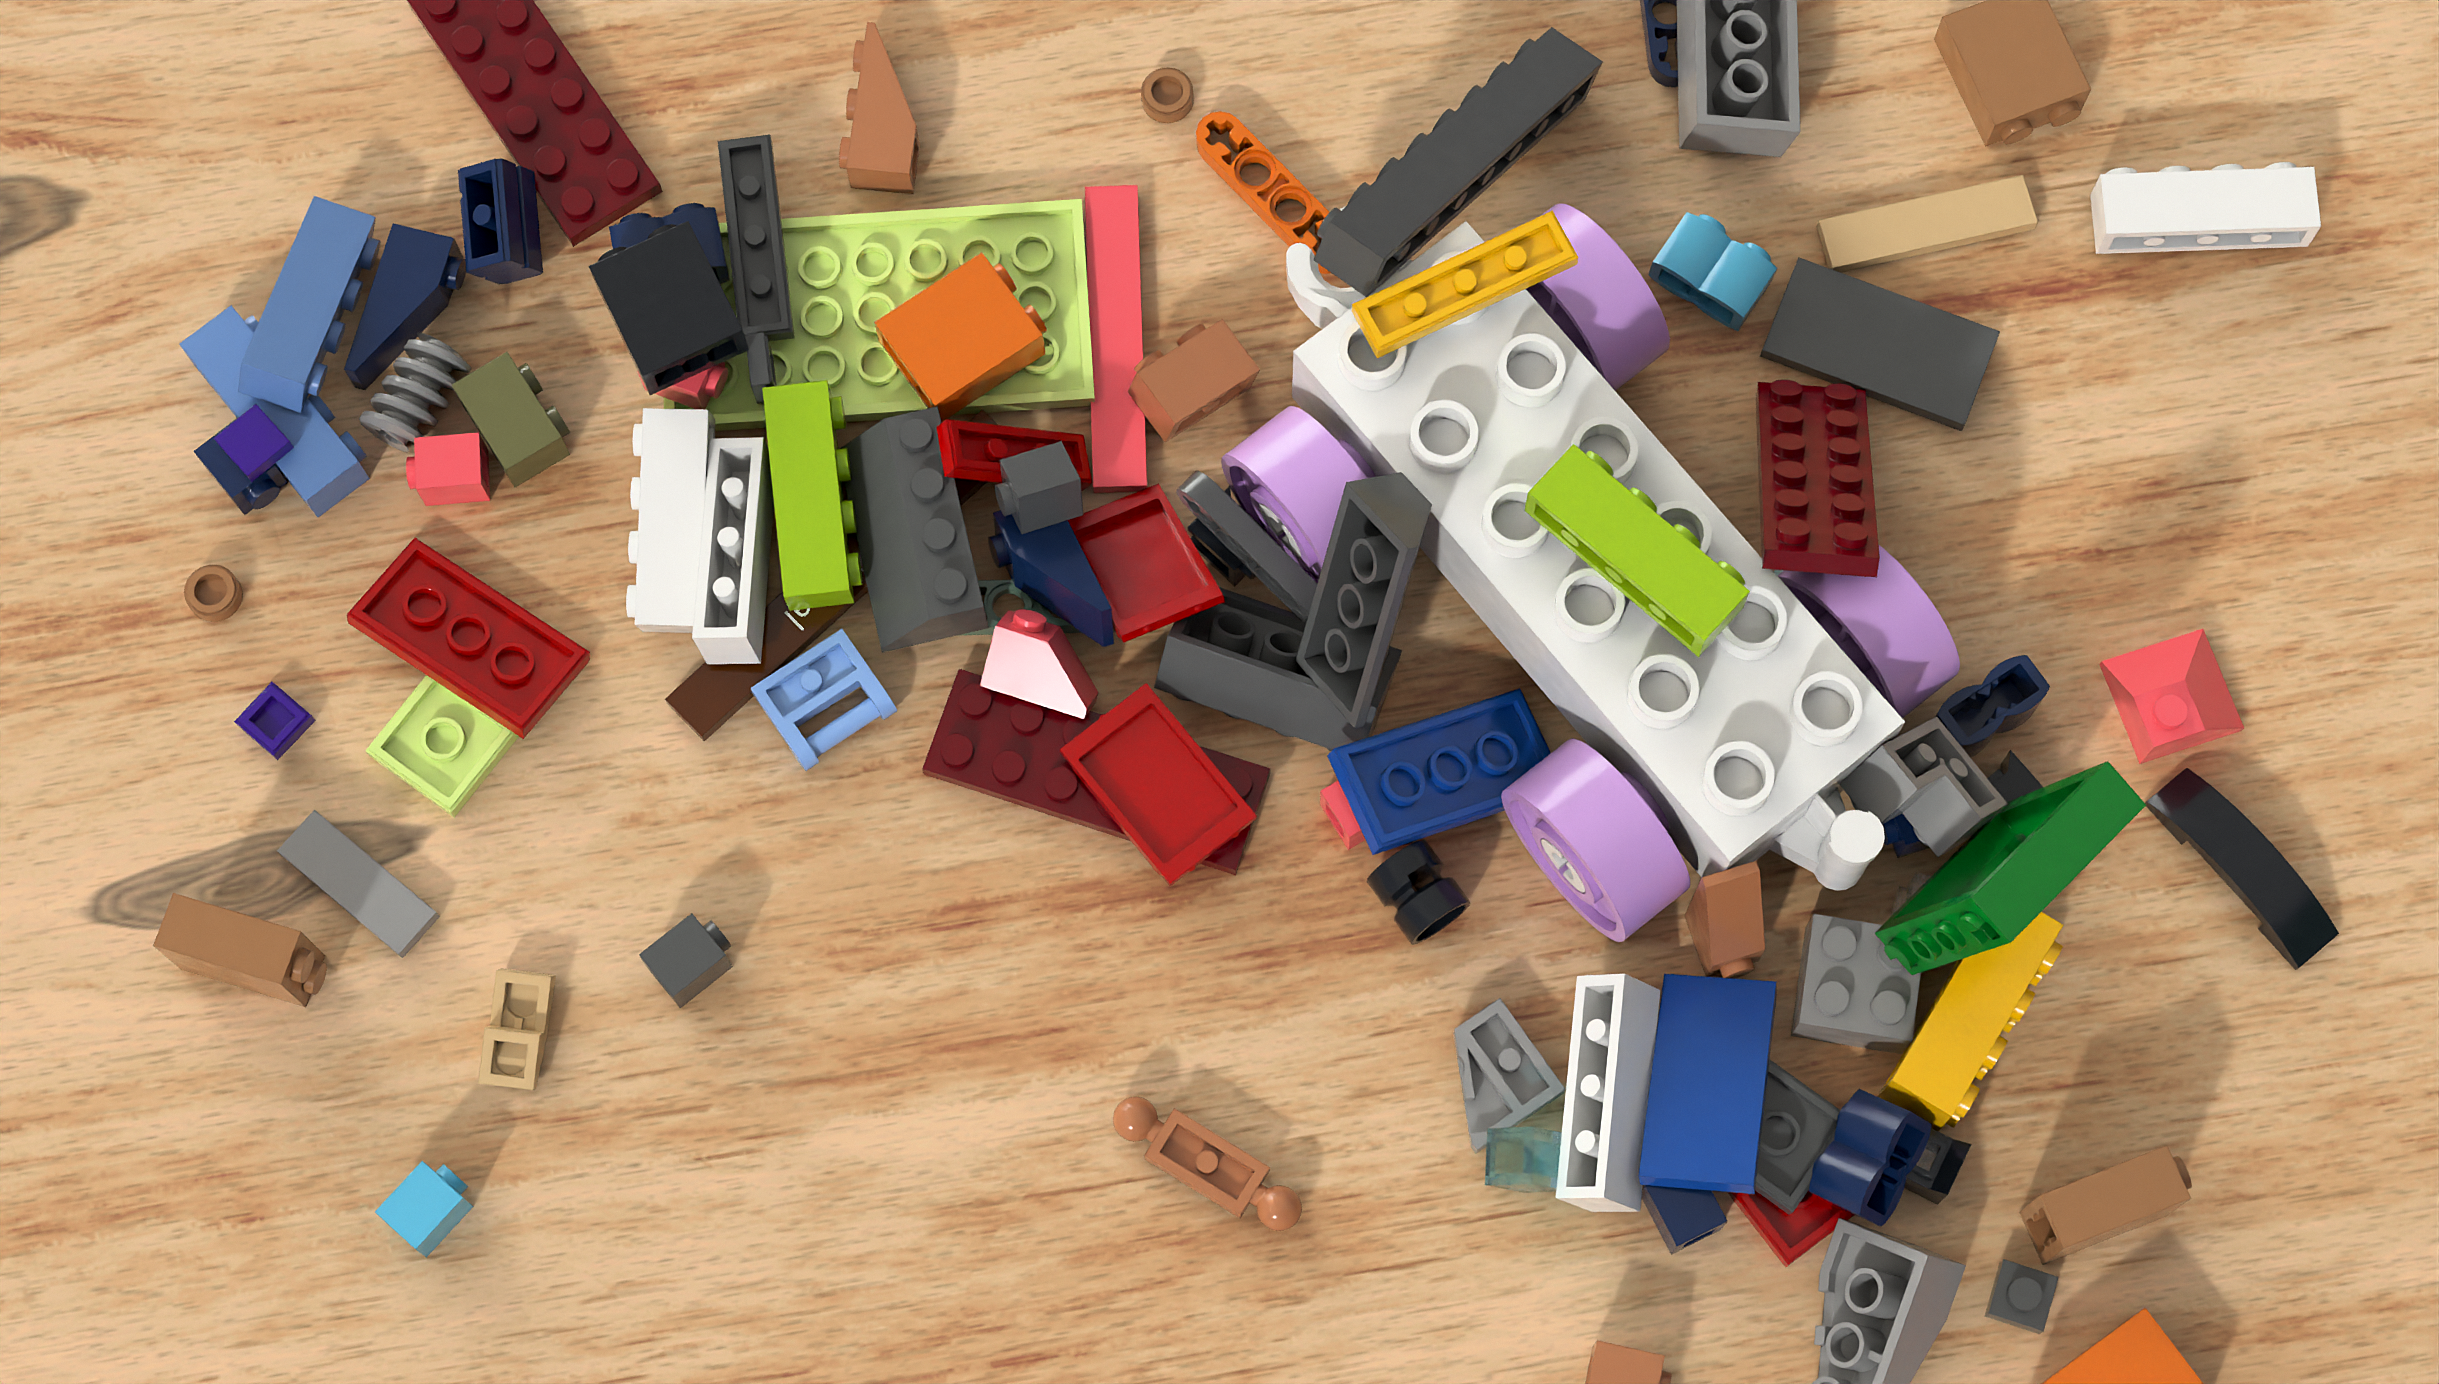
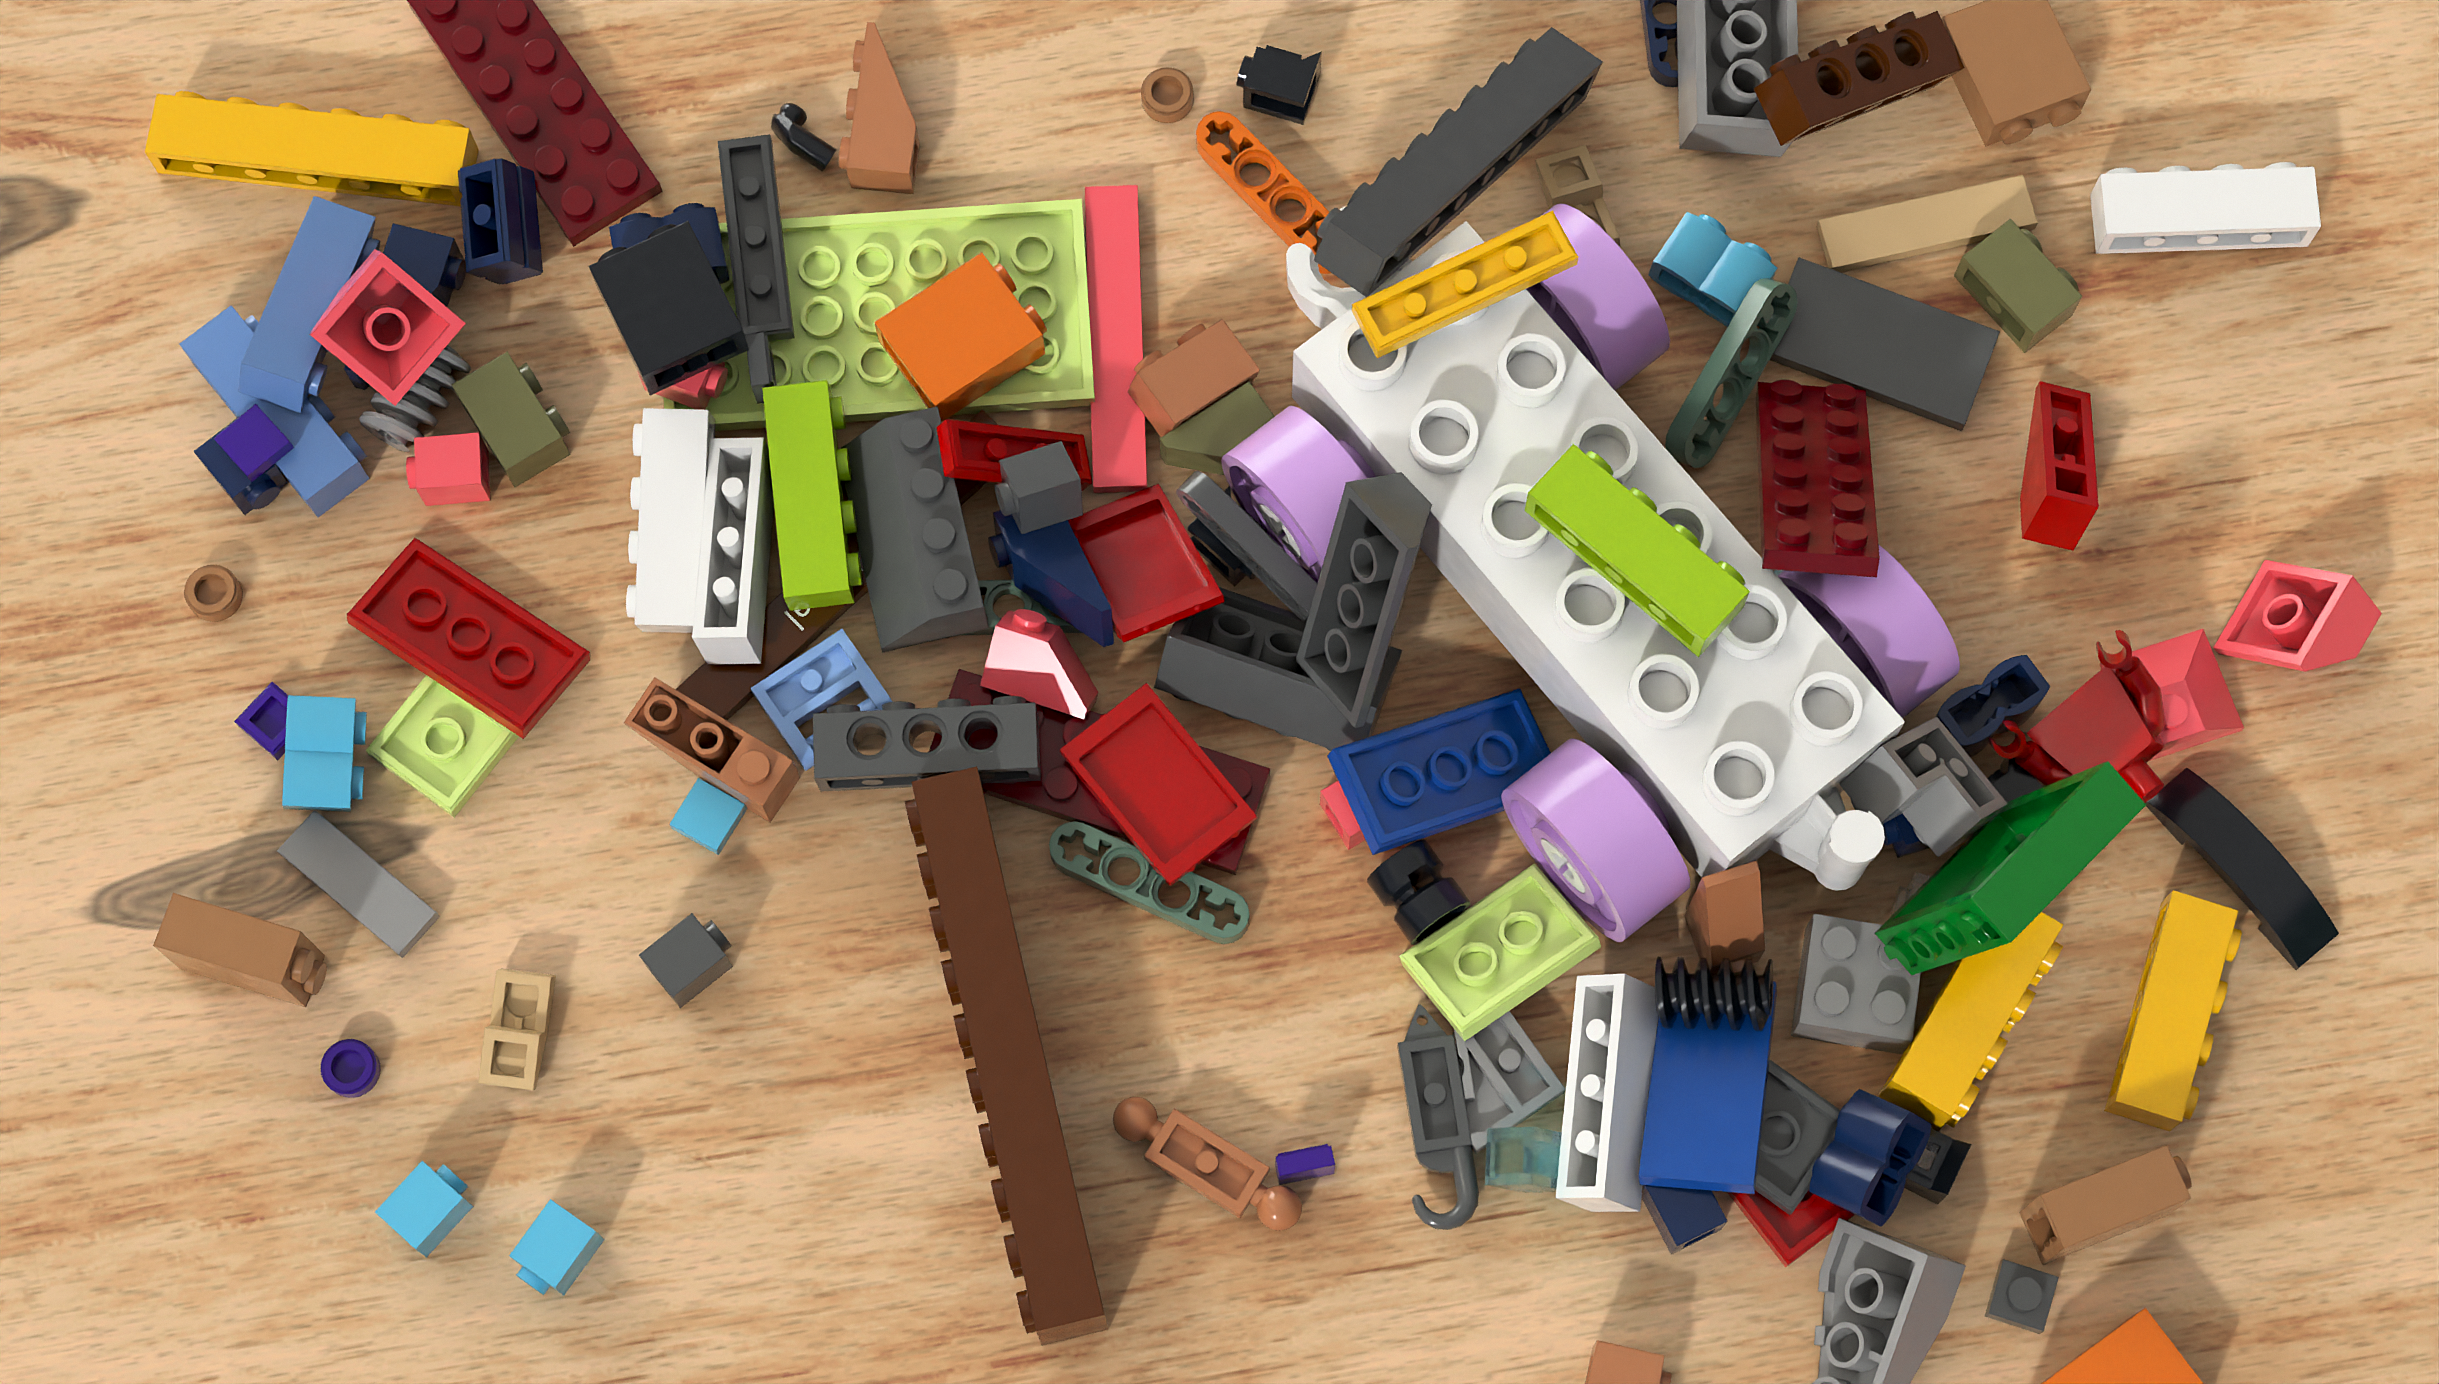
none -> yellow brick [145,91,479,206]
none -> medium azure brick [282,695,367,812]
none -> coral slope [309,249,466,406]
none -> dark purple tile [321,1039,380,1098]
none -> medium azure brick [509,1199,604,1295]
none -> nougat slope [624,677,800,823]
none -> medium azure tile [669,778,747,855]
none -> black arm [771,103,837,172]
none -> dark grey brick [813,696,1041,792]
none -> reddish brown brick [905,766,1108,1346]
none -> sand green beam [1049,821,1250,944]
none -> olive slope [1159,382,1275,475]
none -> black window [1236,45,1322,125]
none -> dark purple tile [1275,1144,1335,1185]
none -> dark grey plate [1397,1004,1479,1230]
none -> yellowish green tile [1399,863,1601,1041]
none -> tan slope [1535,145,1620,247]
none -> black piece [1655,957,1773,1031]
none -> sand green beam [1665,278,1798,468]
none -> reddish brown brick [1753,11,1964,146]
none -> olive brick [1954,219,2082,353]
none -> red torso [1989,630,2165,803]
none -> red slope [2020,381,2099,551]
none -> yellow brick [2104,890,2242,1132]
none -> coral slope [2213,560,2382,672]

